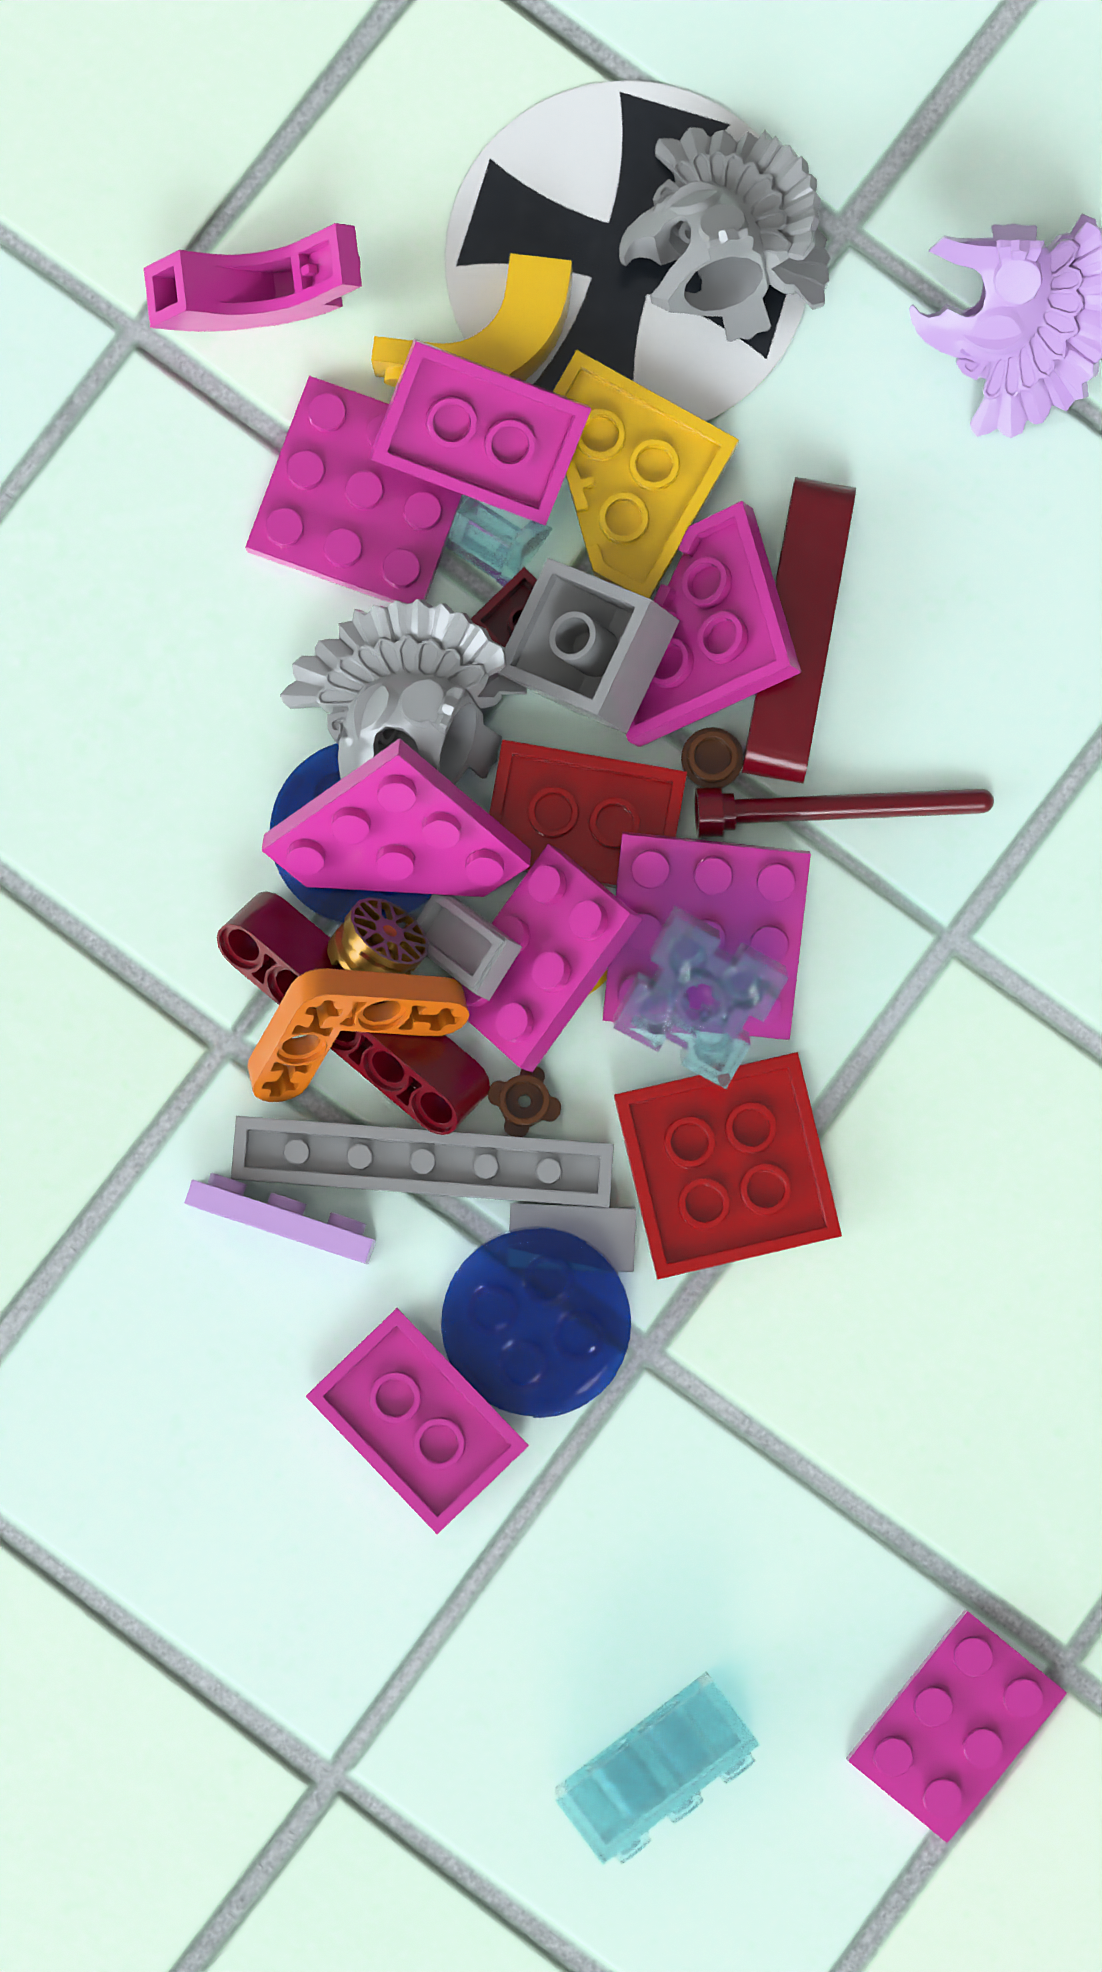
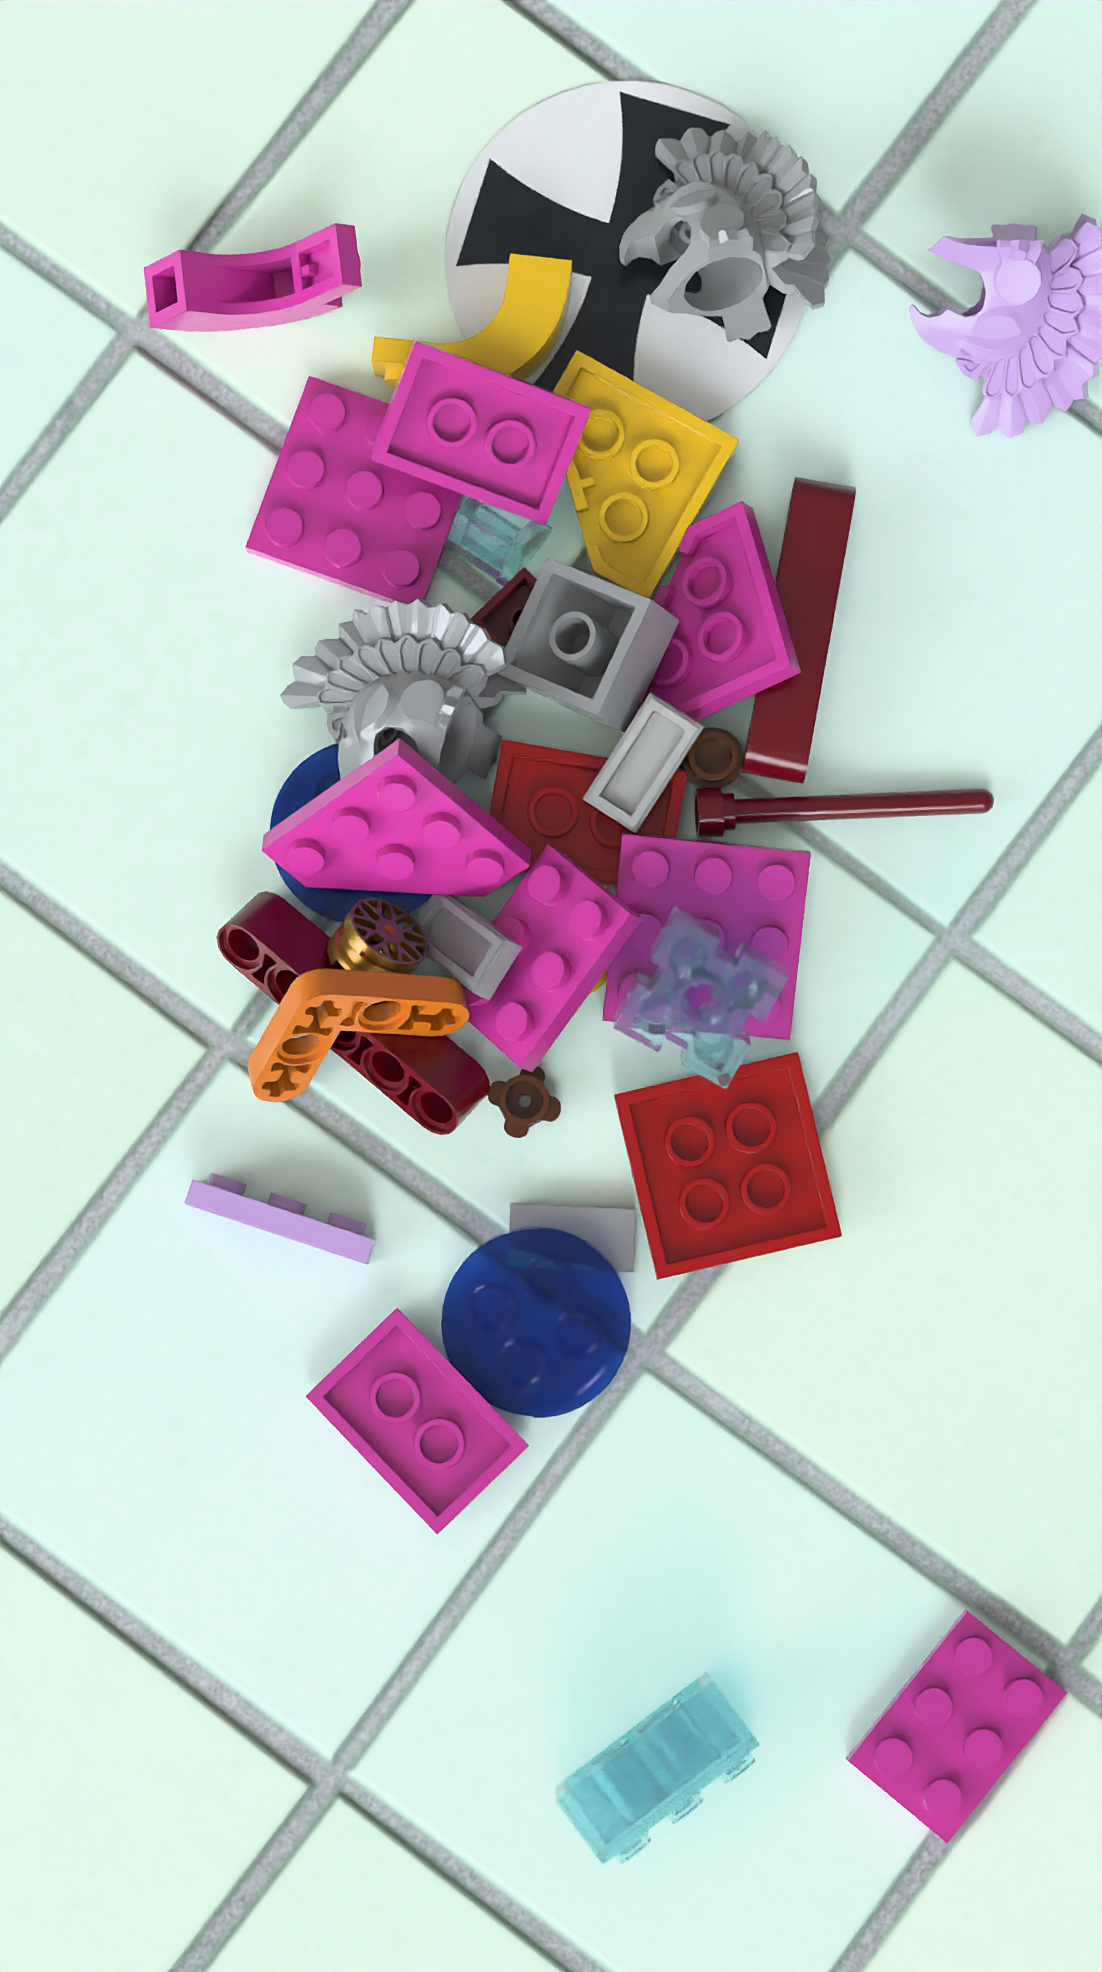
light grey plate [231,1116,614,1208] -> none
none -> light grey tile [583,692,705,833]

